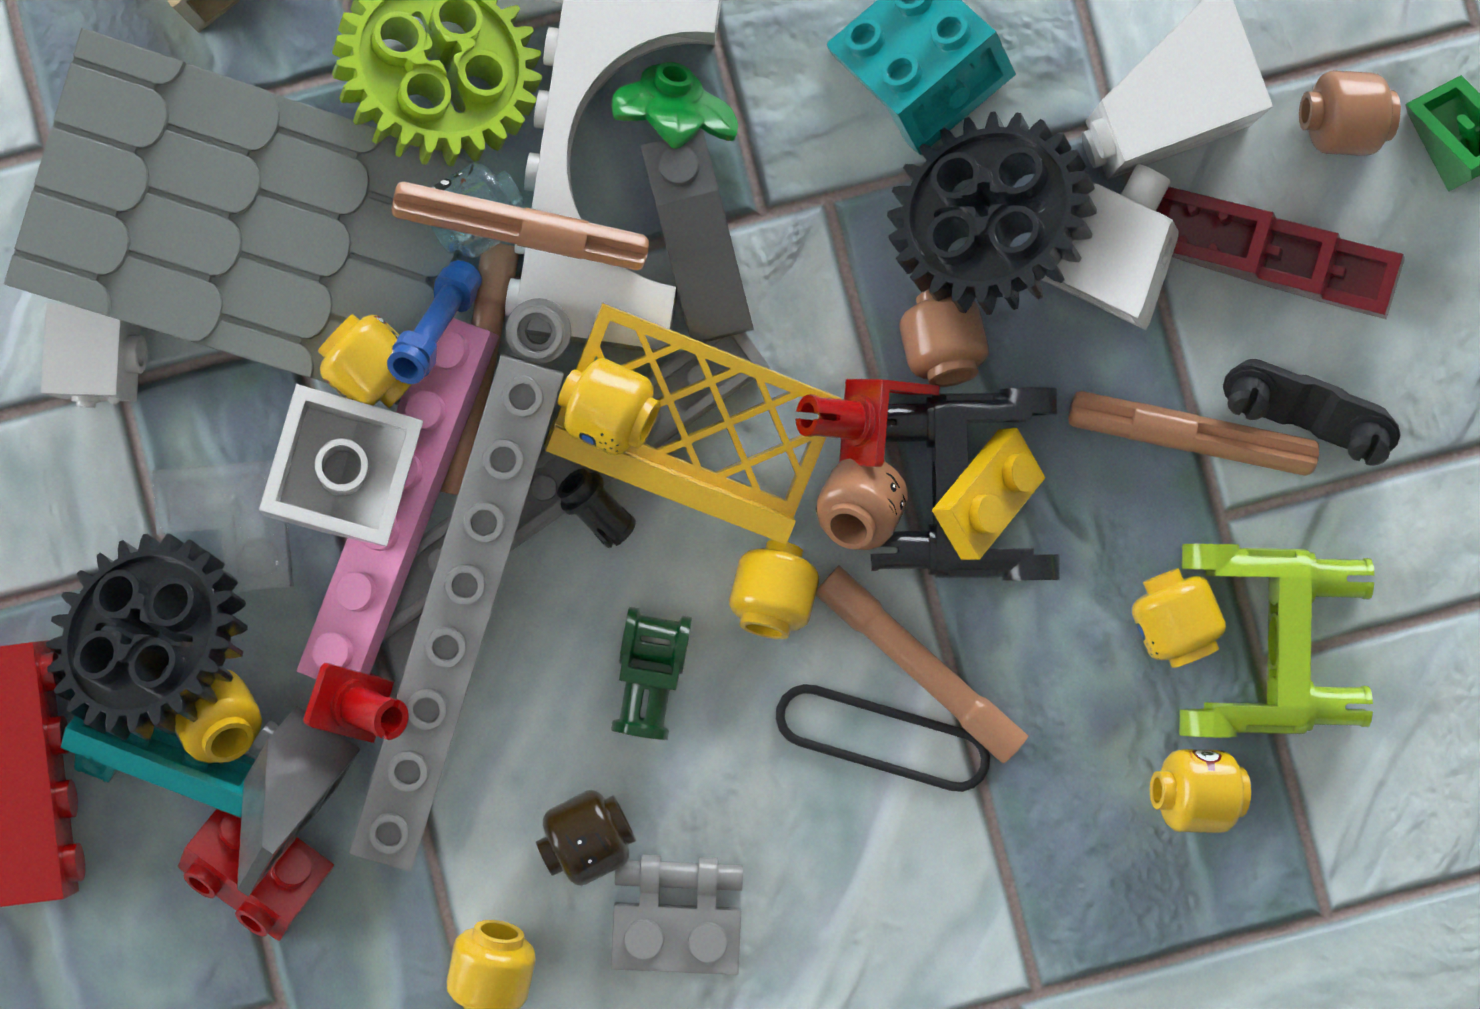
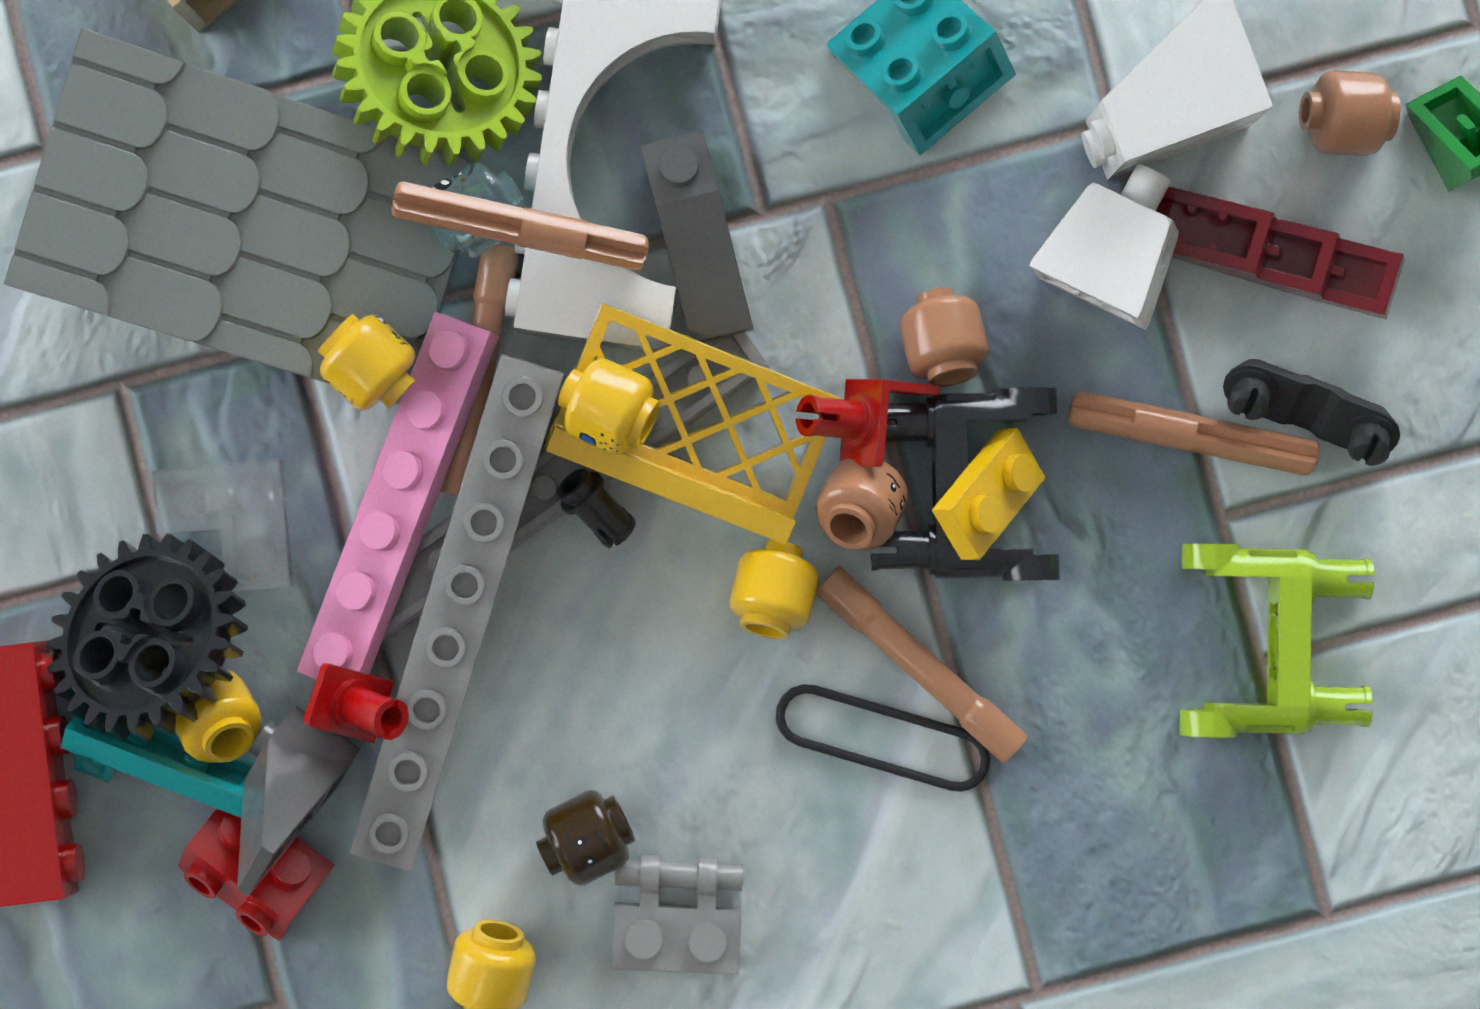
white head [41,303,147,408] -> none
white slope [259,384,423,547] -> none
blue bar [387,260,482,384] -> none
light grey plate [506,298,571,364] -> none
green plate [611,62,738,149] -> none
dark green connector [611,607,692,740] -> none
black gear [887,112,1097,315] -> none
yellow head [1132,568,1226,668] -> none
yellow head [1150,749,1251,833] -> none

